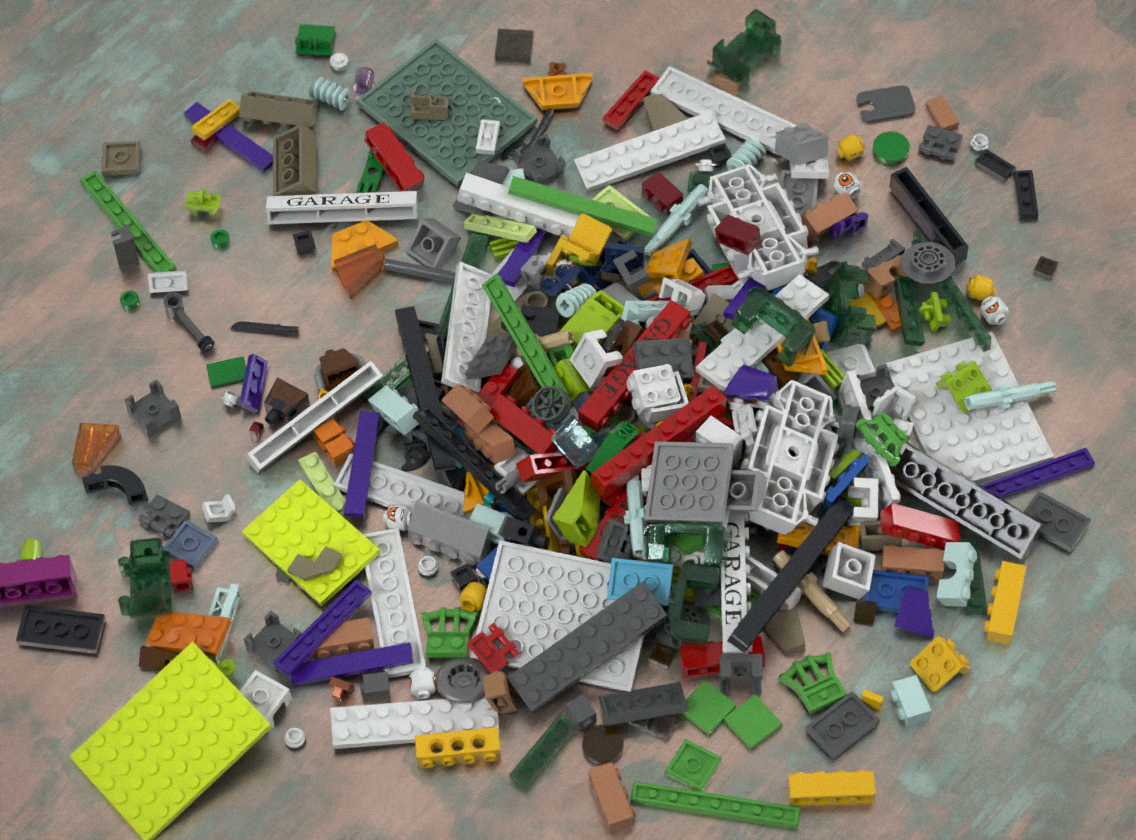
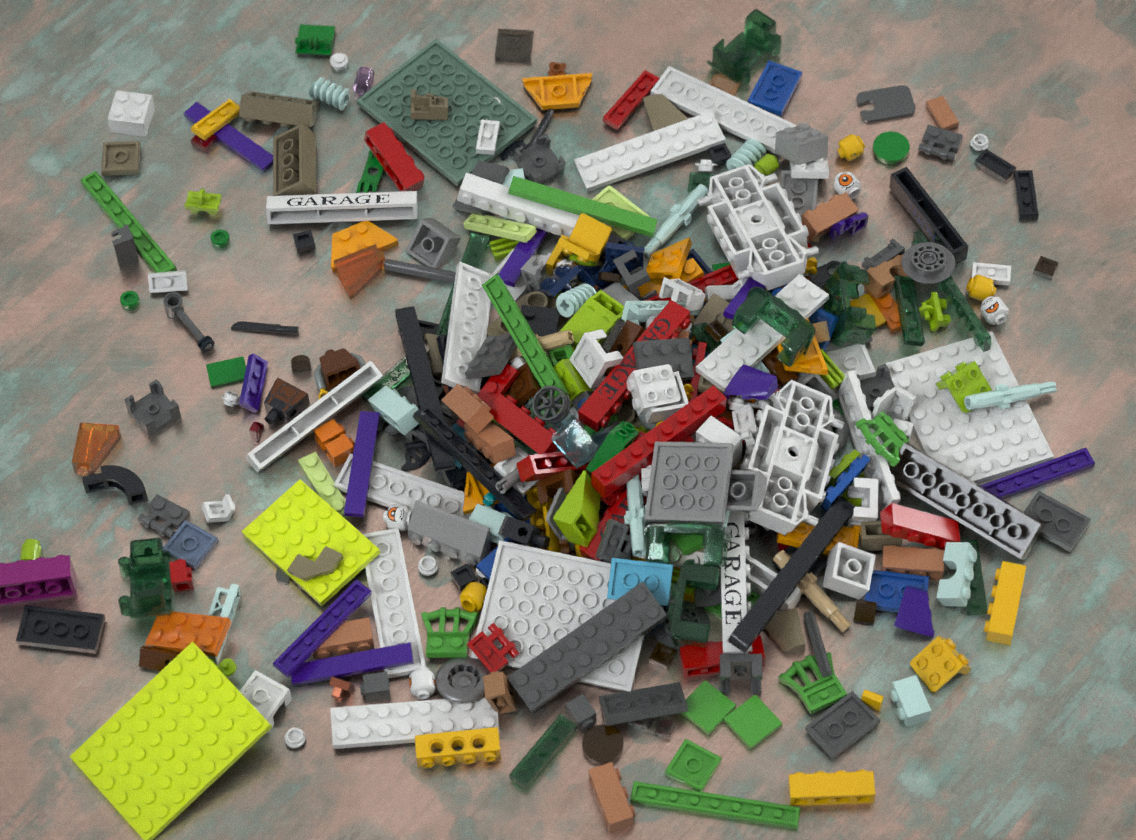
dark grey panel [244,611,302,672] -> none
dark red brick [641,171,683,217] -> none
dark red brick [715,215,761,256] -> none
dark grey wheel [835,404,861,442] -> none
none -> white brick [107,91,155,137]
none -> dark brown tile [291,355,311,373]
none -> blue plate [748,61,802,116]
none -> lime brick [753,154,779,176]
none -> dark grey axle [803,610,832,678]
none -> white plate [972,262,1011,286]

